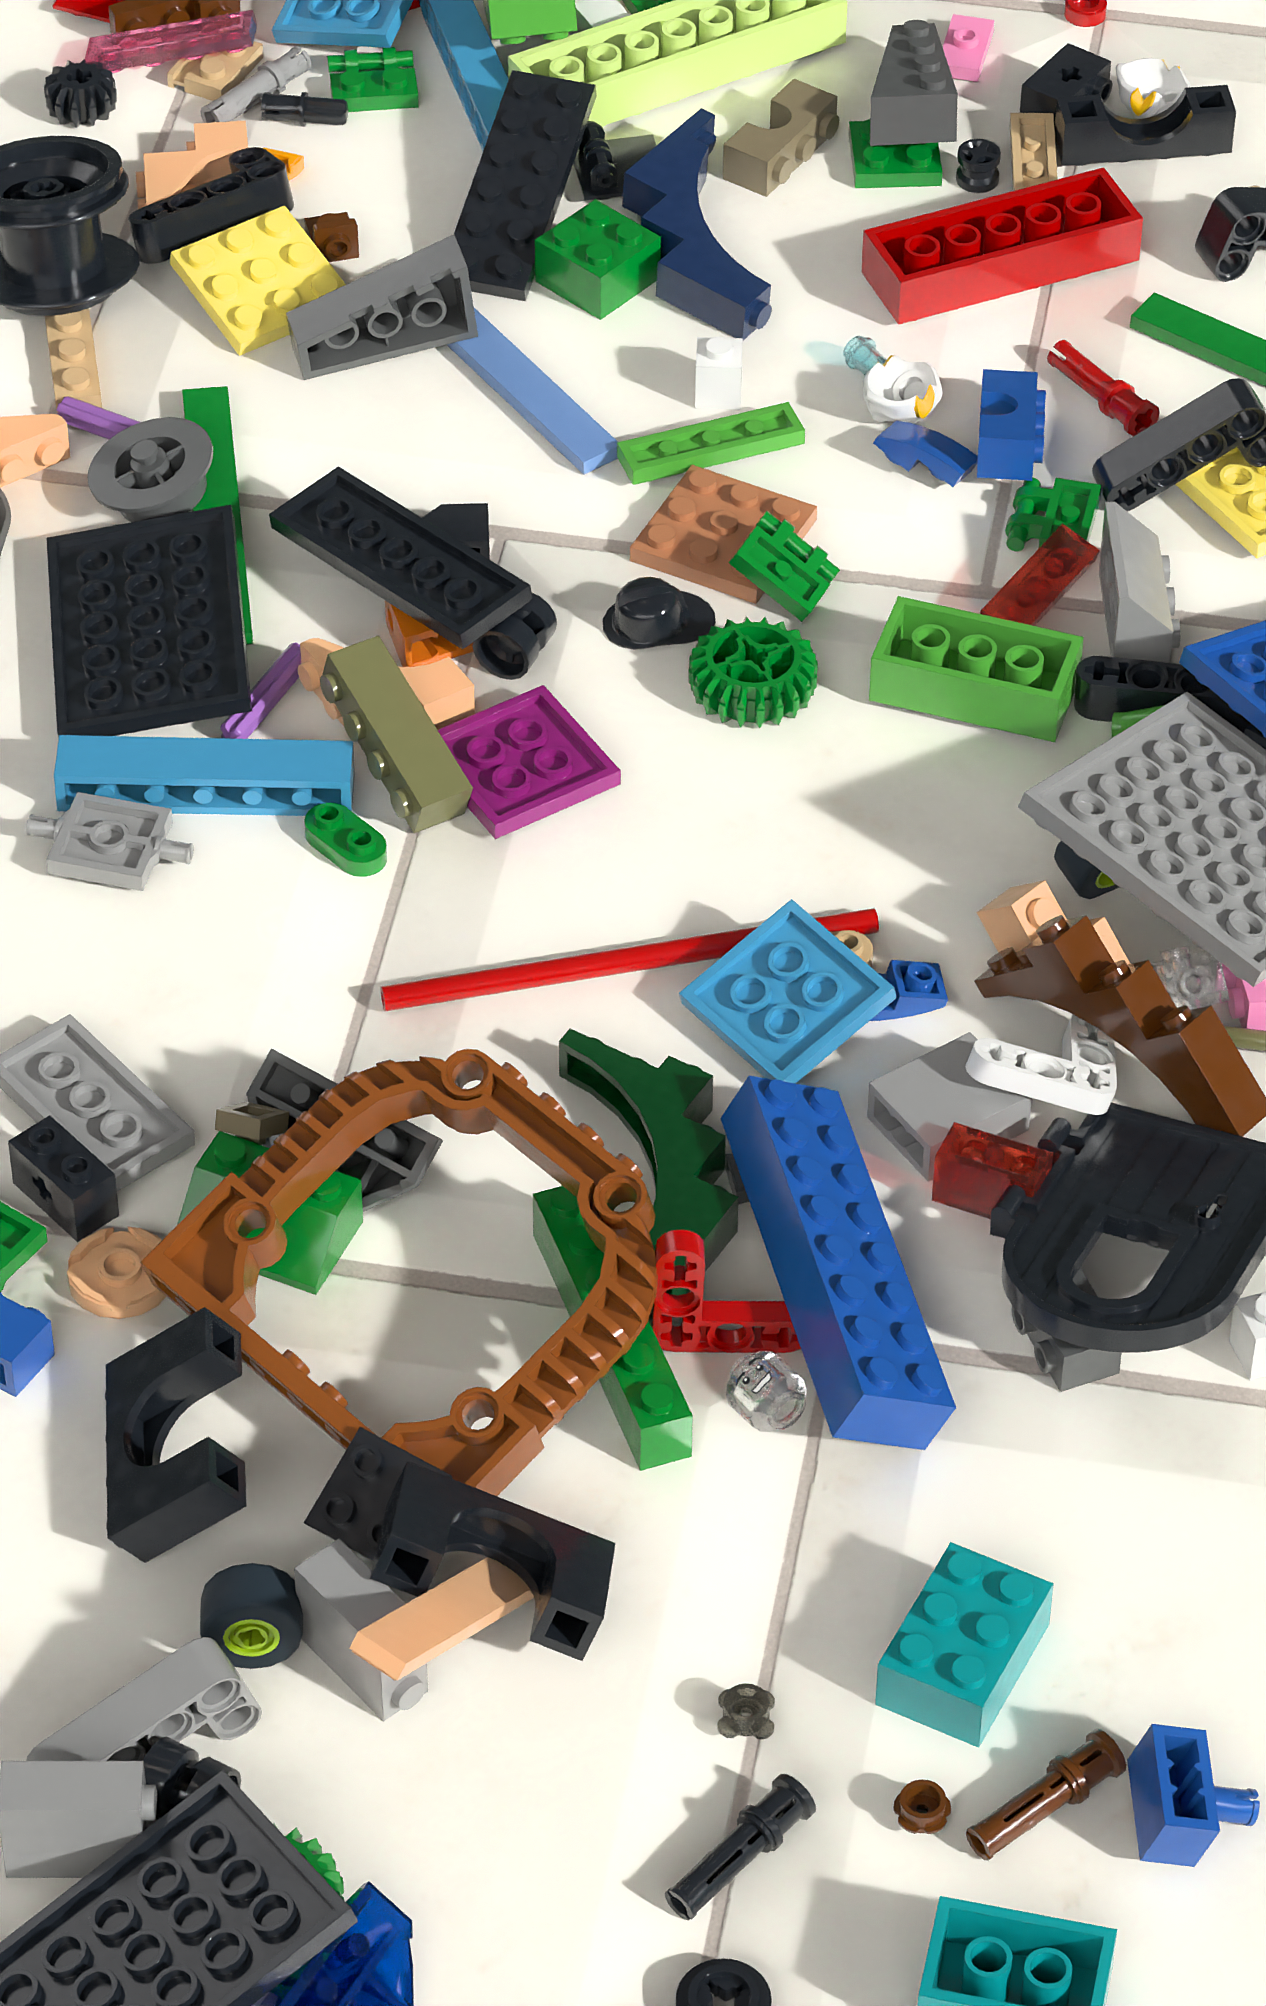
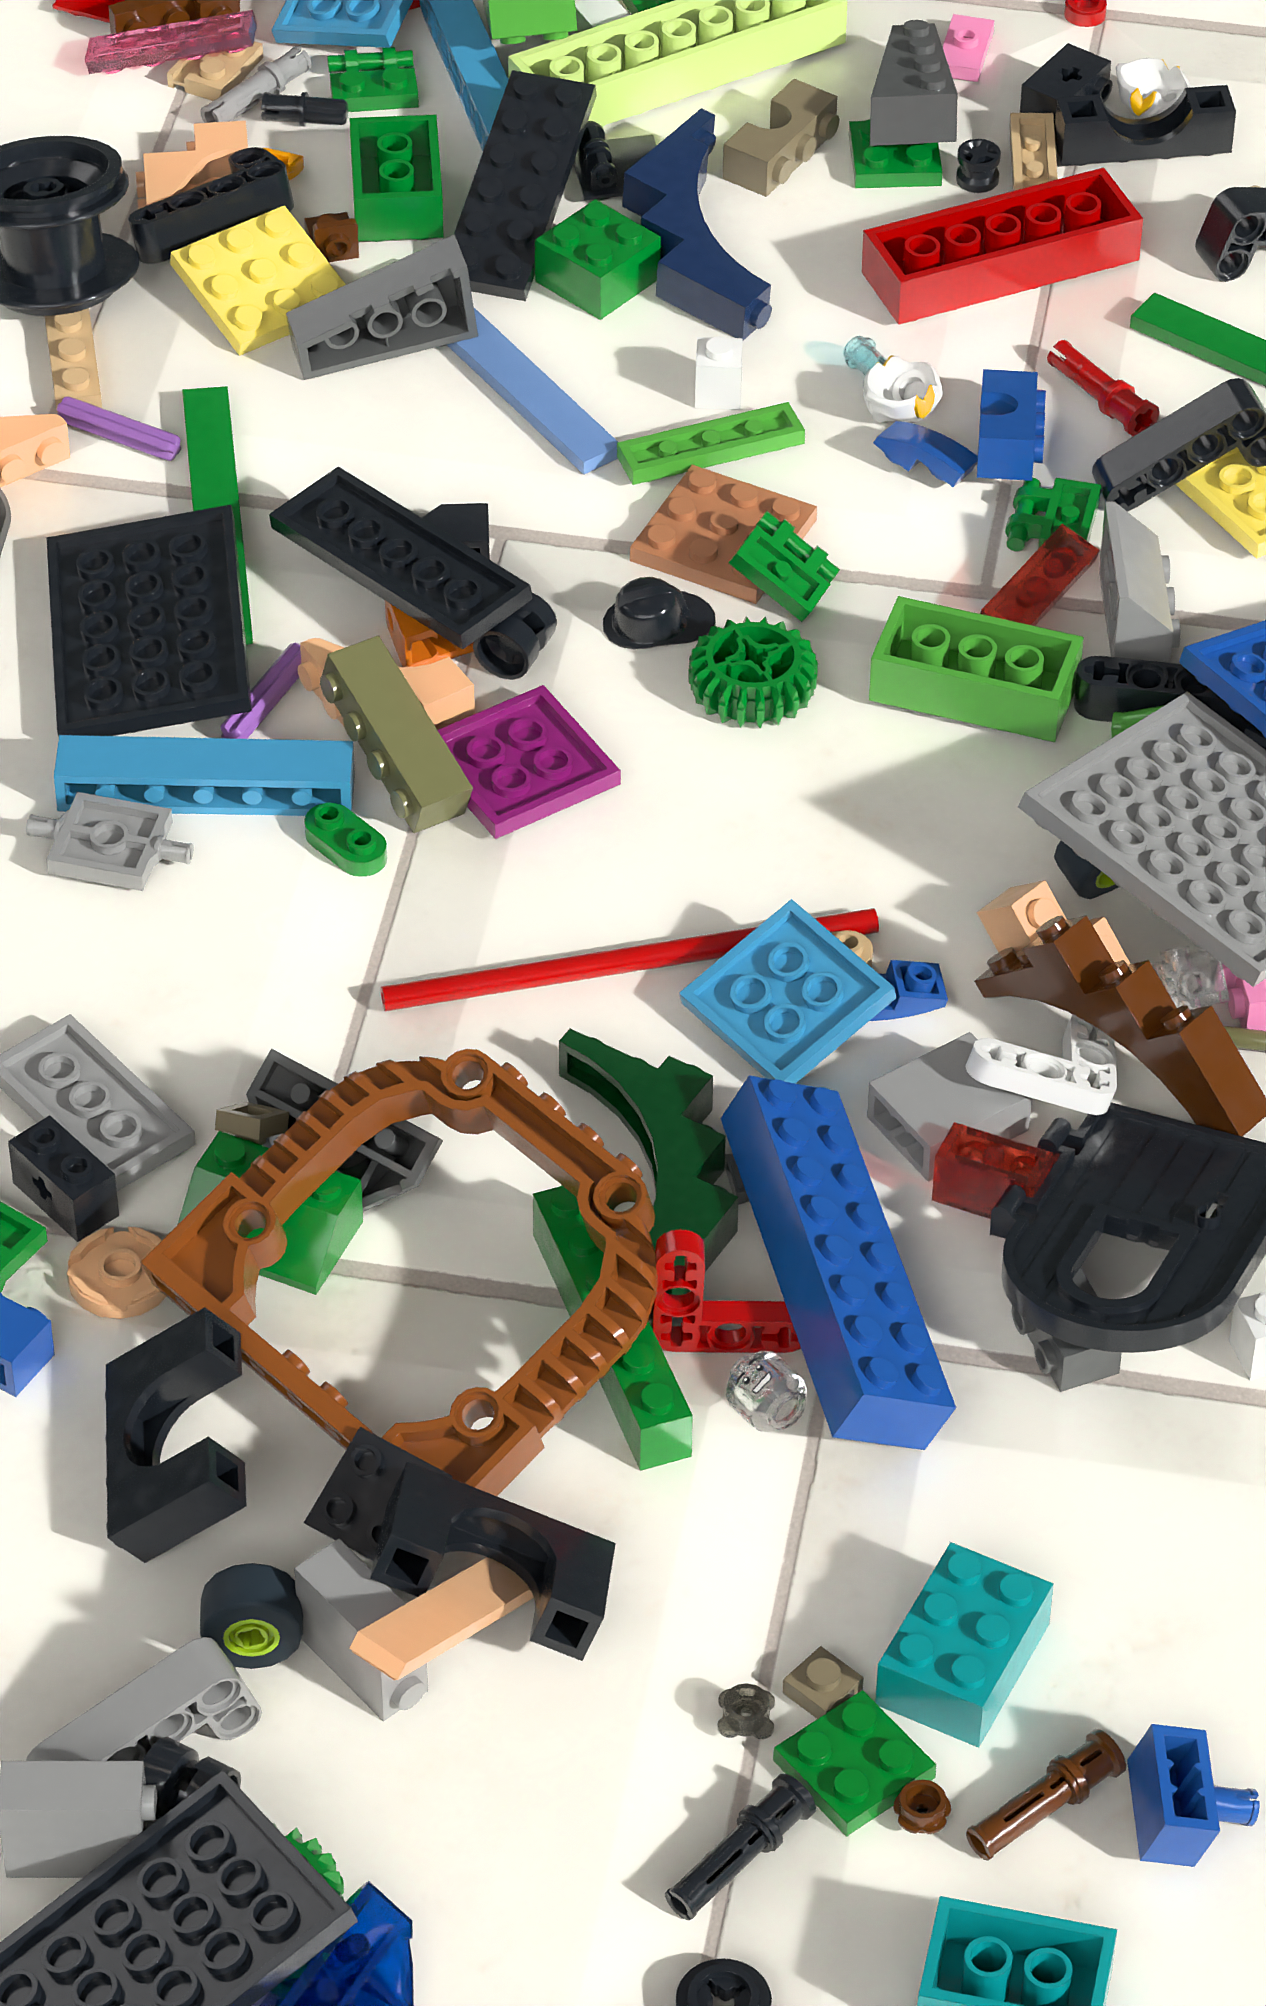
black gear [44,59,117,128] -> none
dark grey wheel [87,417,213,522] -> none
none -> green brick [349,114,444,242]
none -> green plate [773,1690,937,1837]
none -> dark tan plate [782,1646,864,1719]

